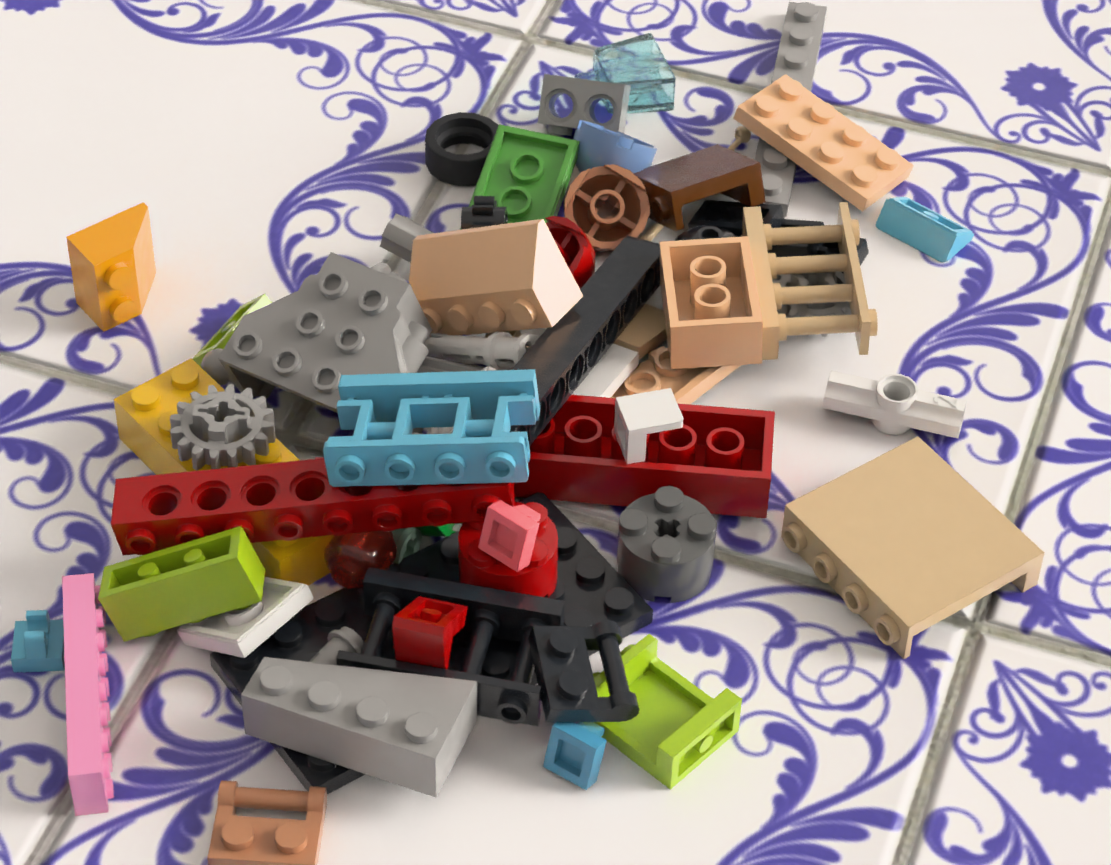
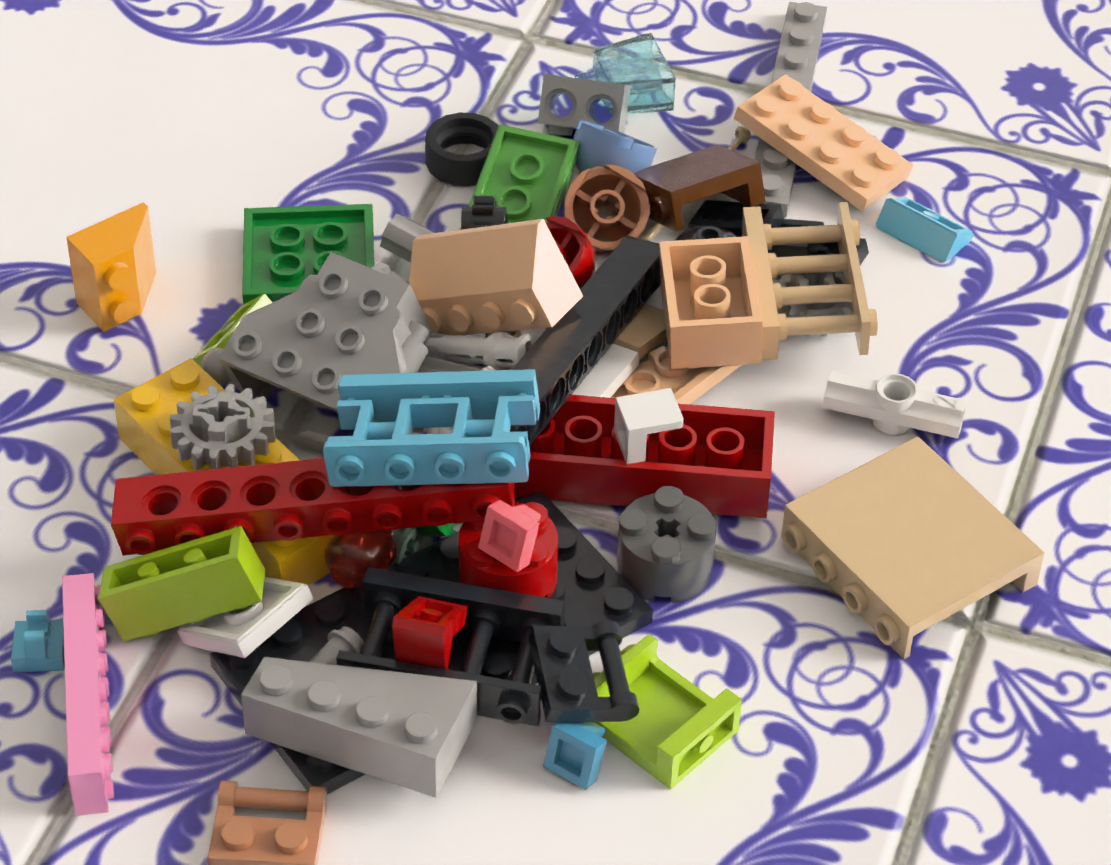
none -> green plate [242,204,375,305]

